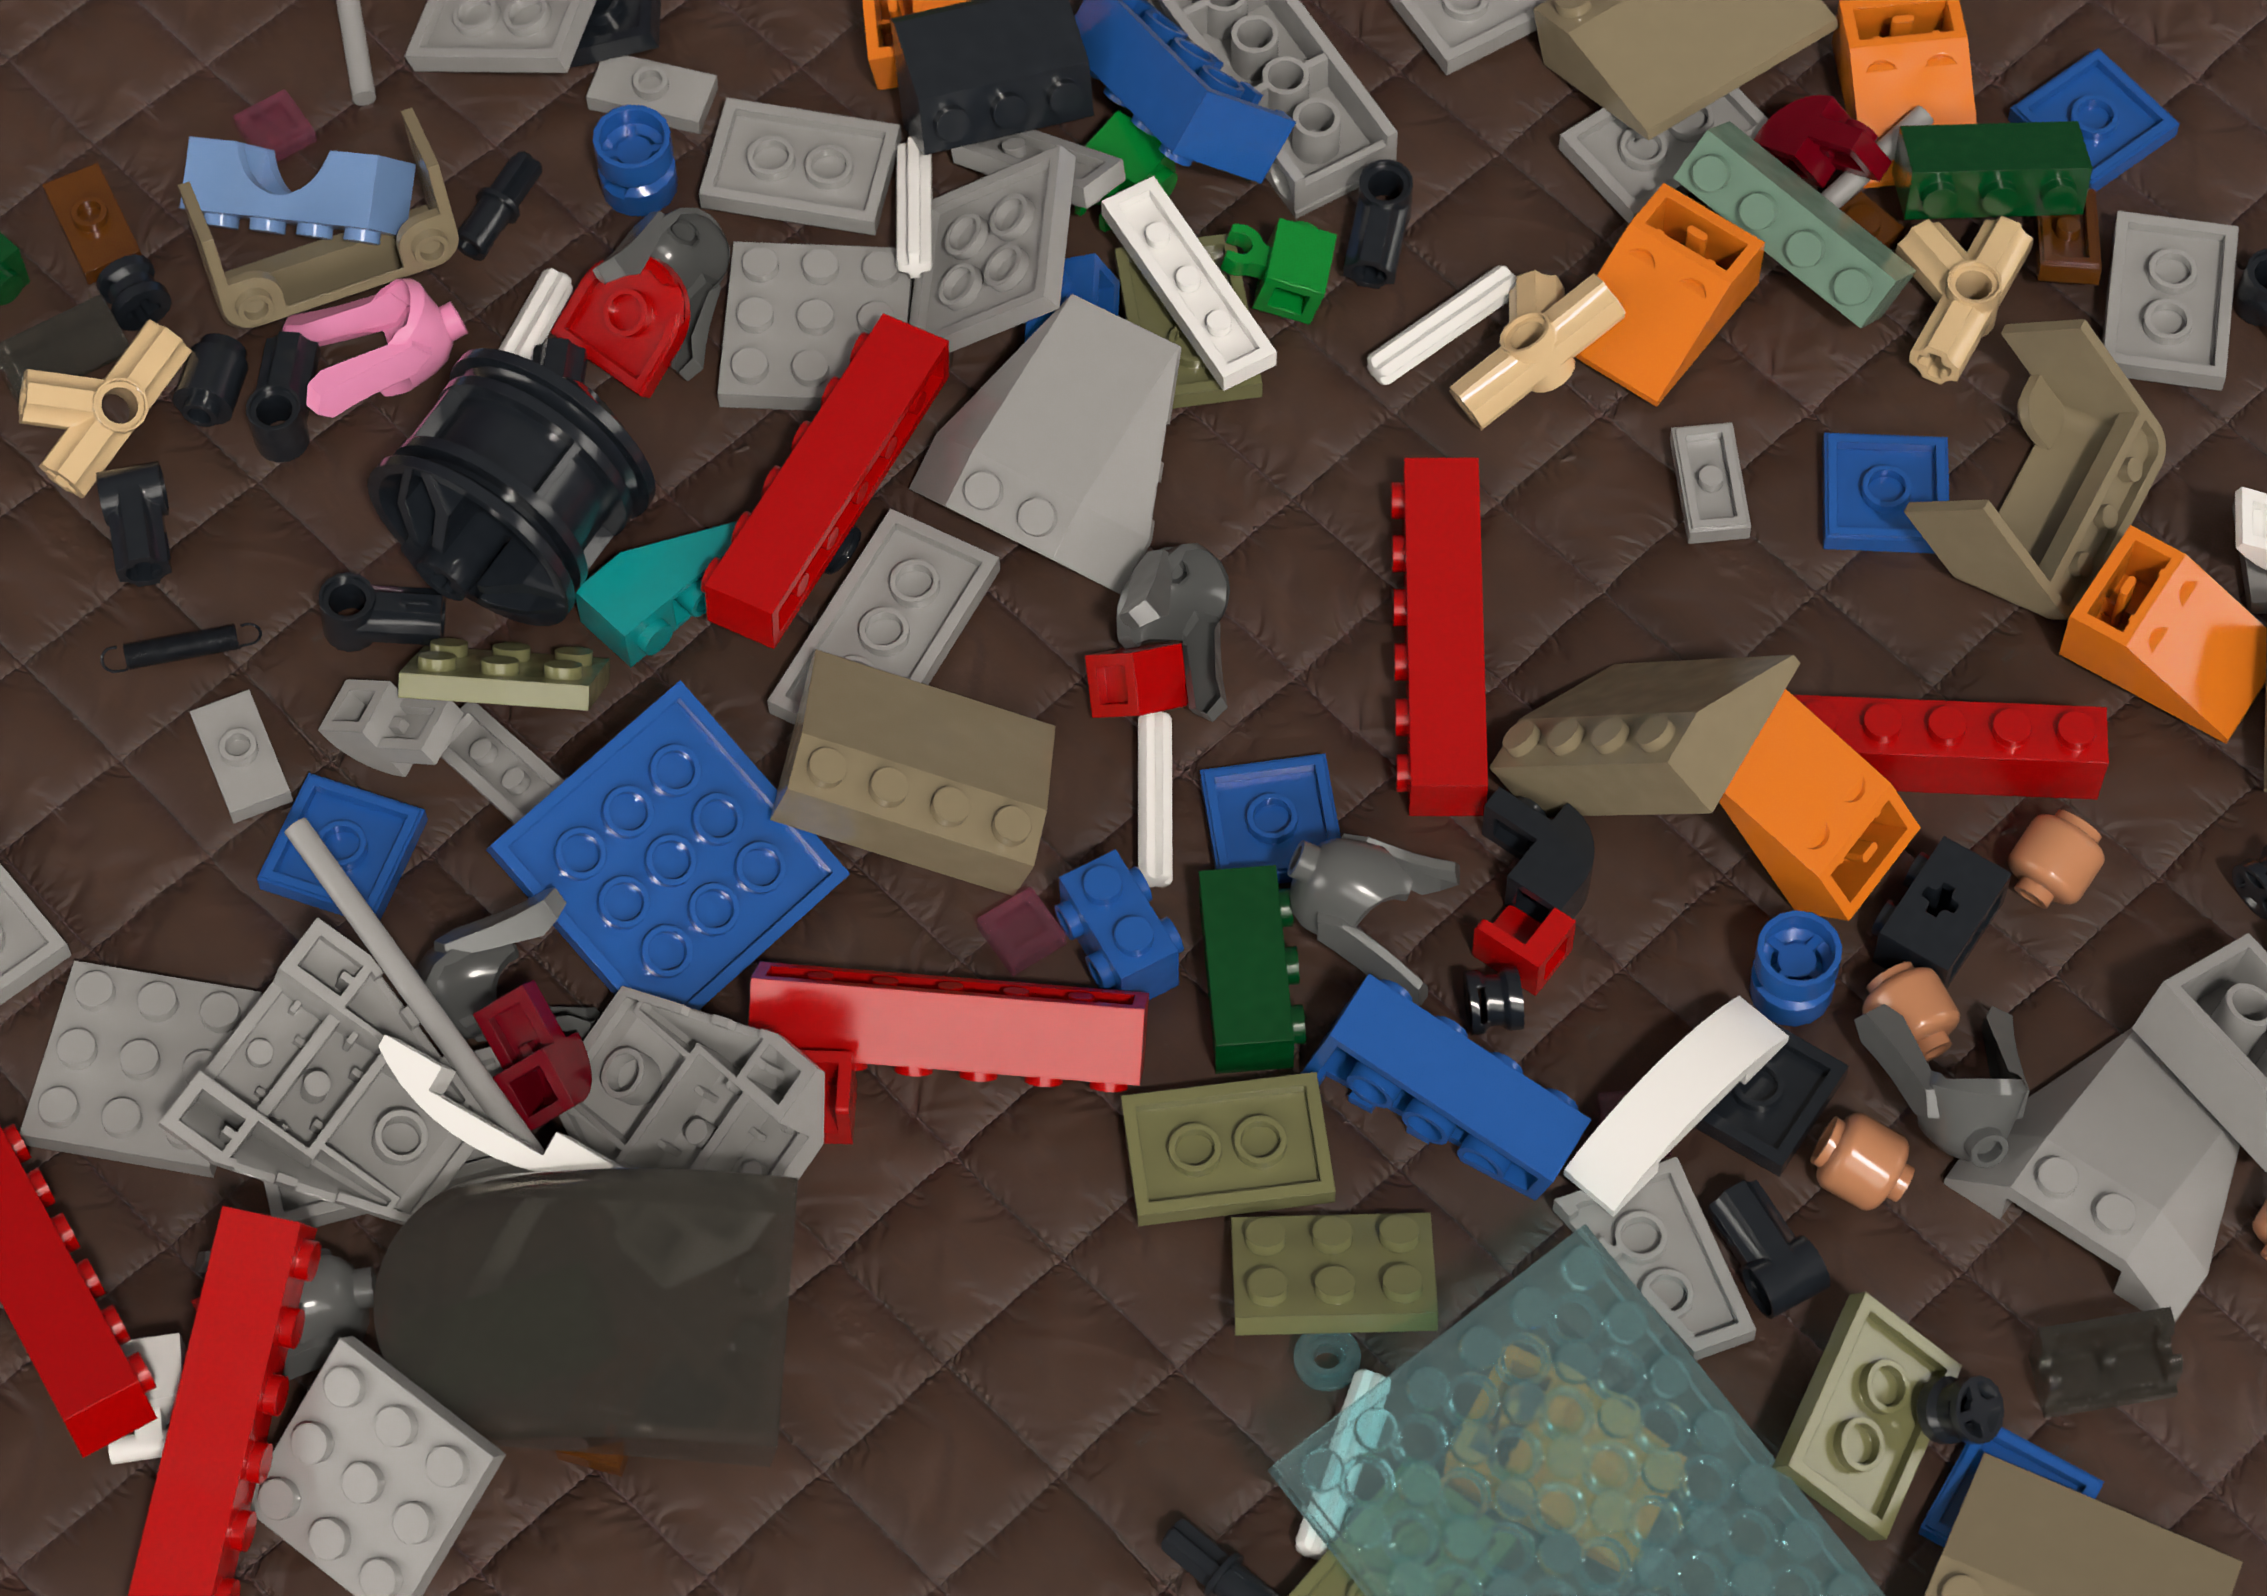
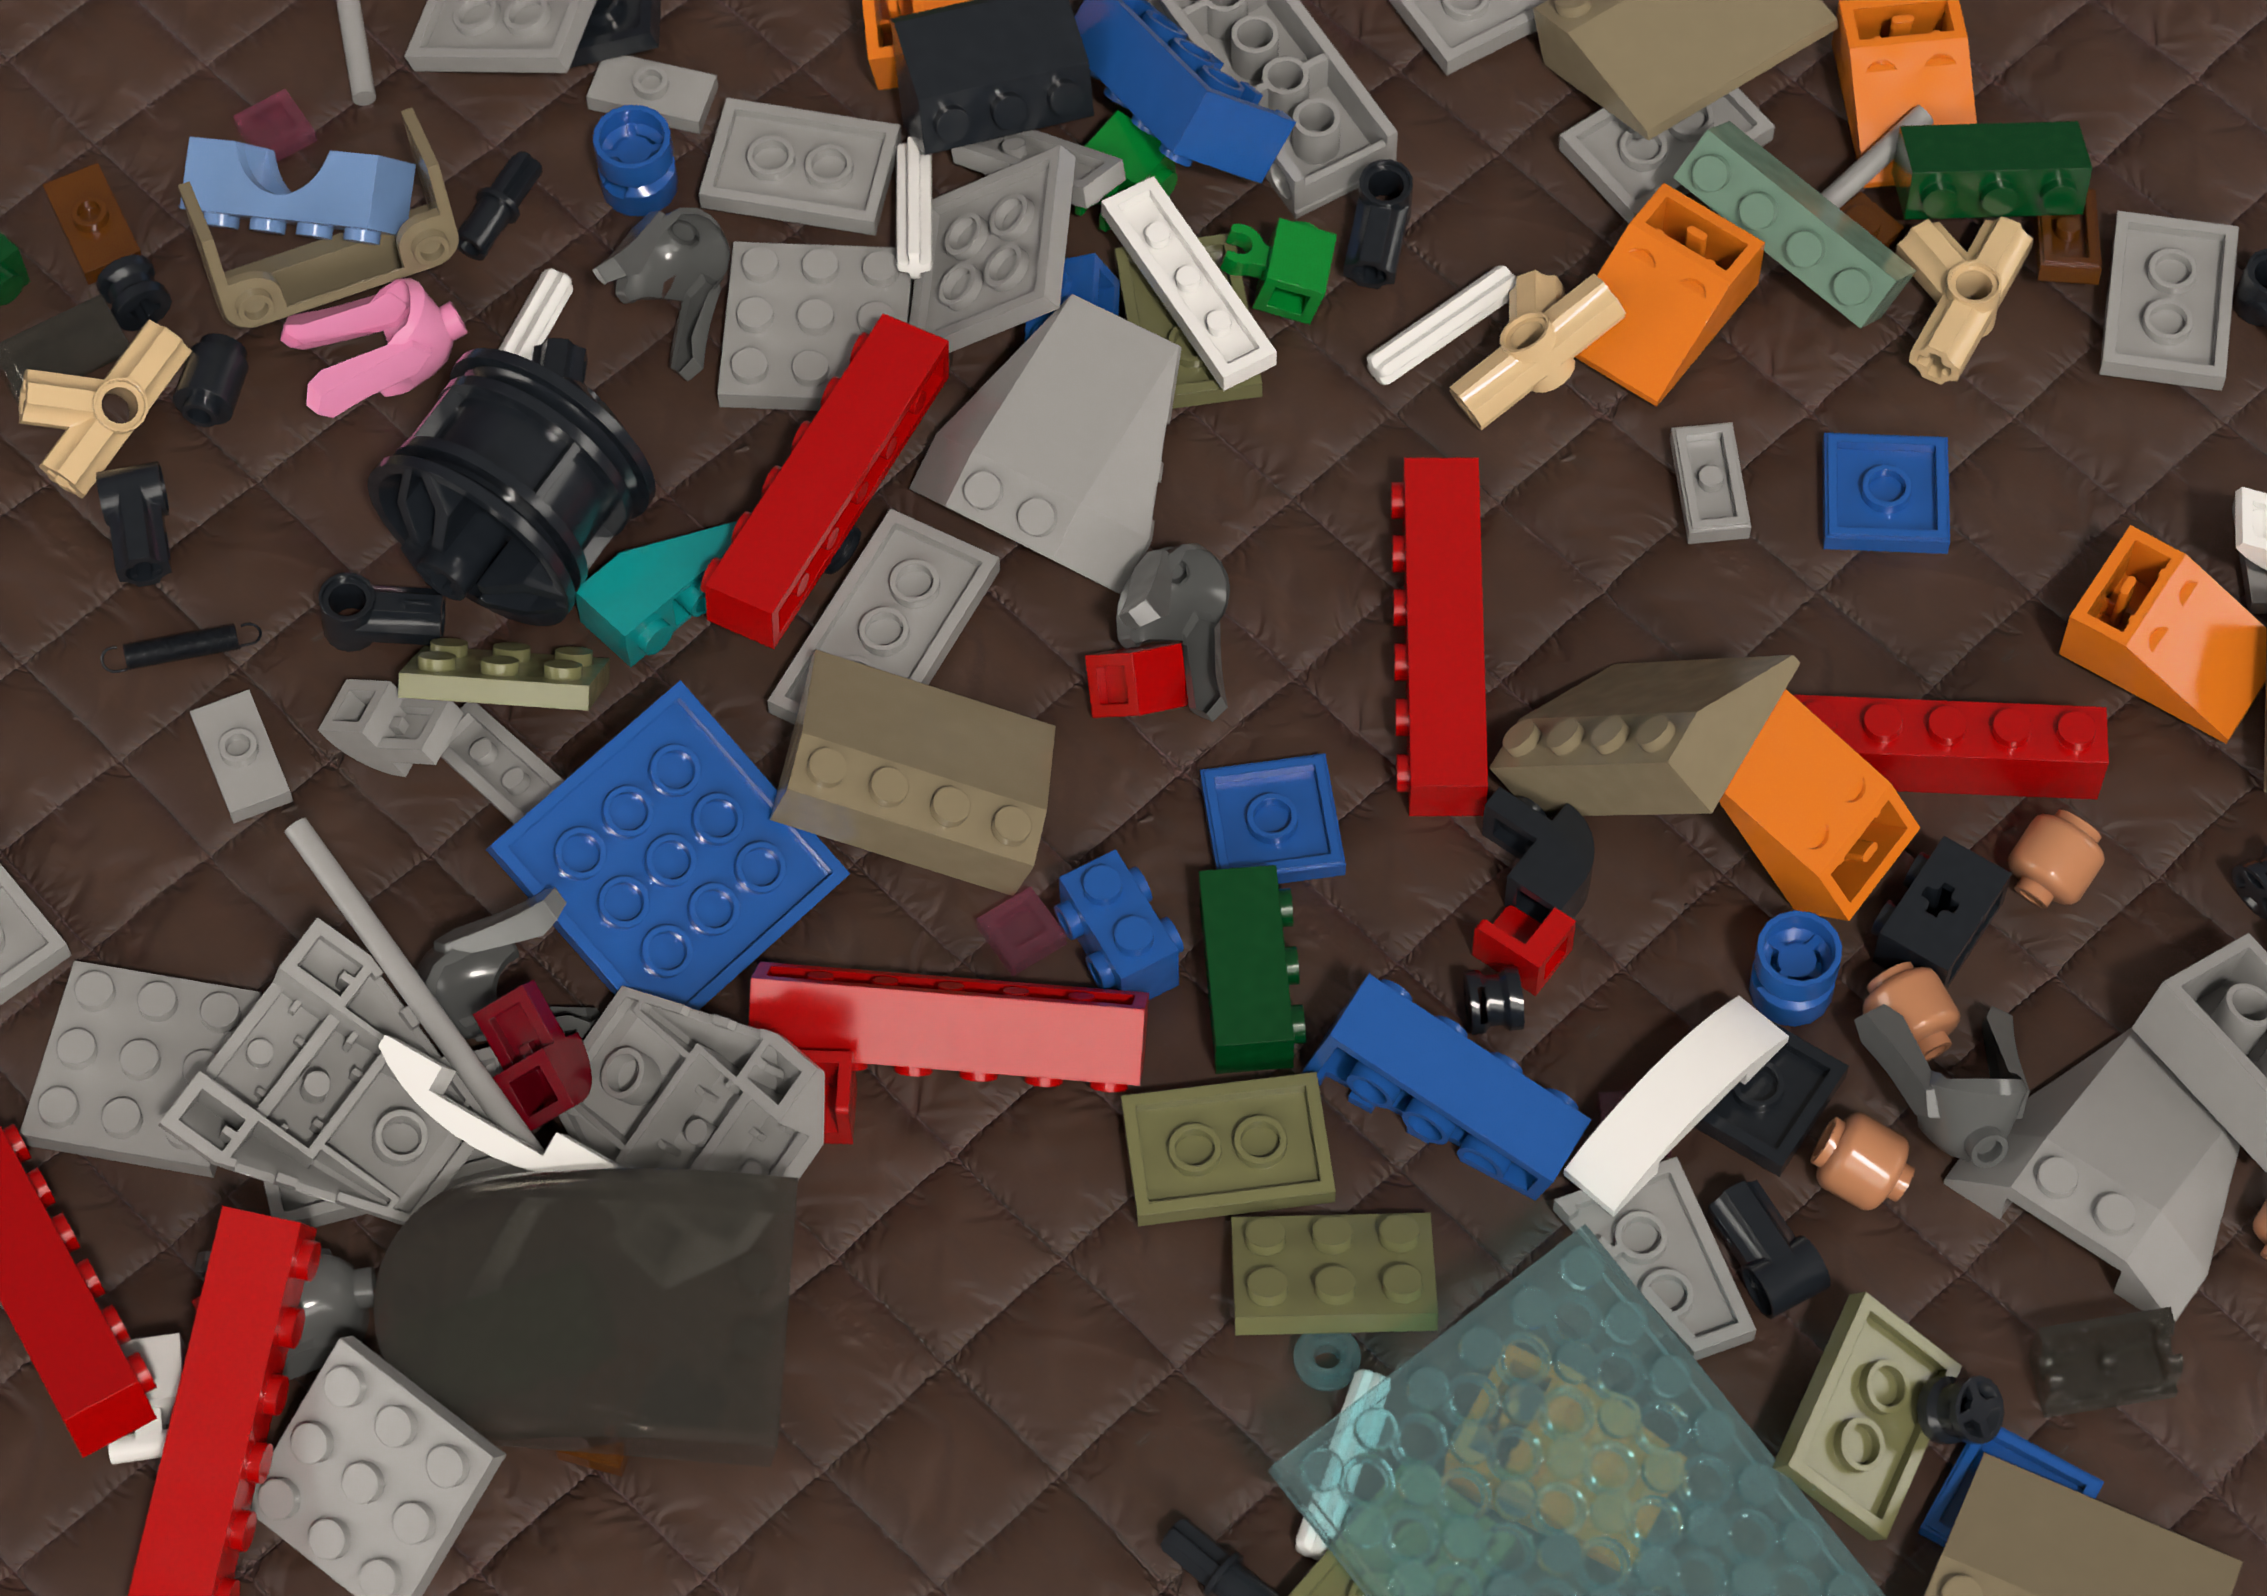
black piece [246,331,321,463] -> none
blue tile [257,773,428,920] -> none
red tile [550,256,690,398] -> none
white axle [1138,711,1173,888] -> none
dark grey piece [1287,833,1460,1007] -> none
dark red brick [1754,95,1892,188] -> none
dark tan windscreen [1904,319,2166,620] -> none
blue tile [2008,48,2180,191] -> none

